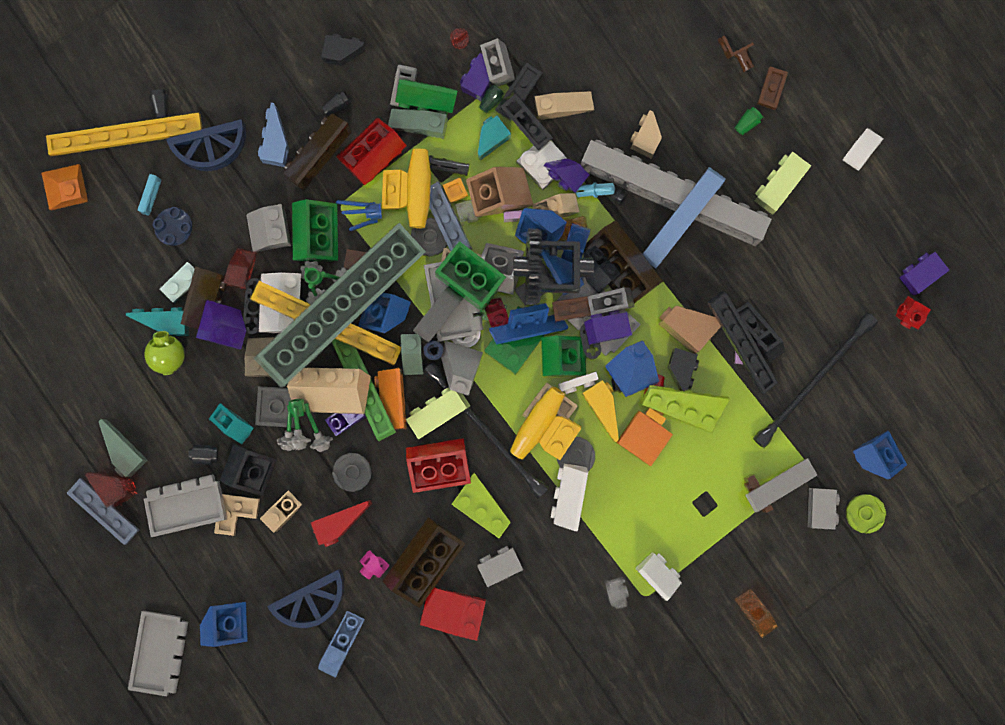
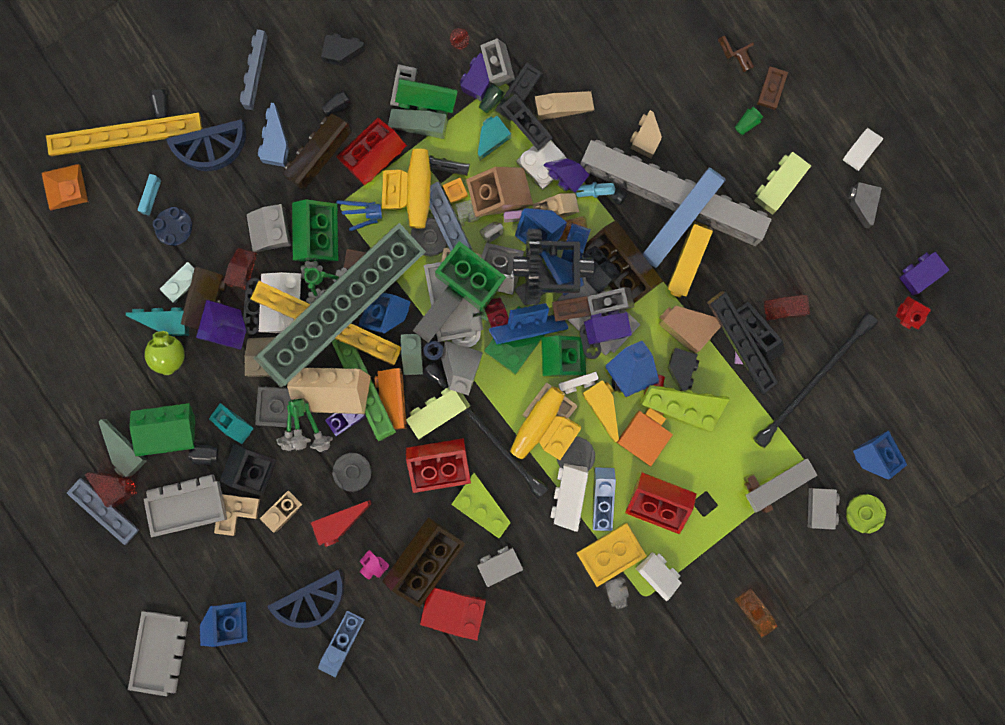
none -> green slope [130,403,195,457]
none -> sand blue plate [240,30,268,110]
none -> light grey slope [480,222,503,243]
none -> yellow tile [577,523,647,587]
none -> medium blue slope [593,467,616,531]
none -> red slope [625,472,697,534]
none -> yellow slope [668,221,713,298]
none -> clear red slope [764,295,810,320]
none -> flat silver slope [849,182,882,228]

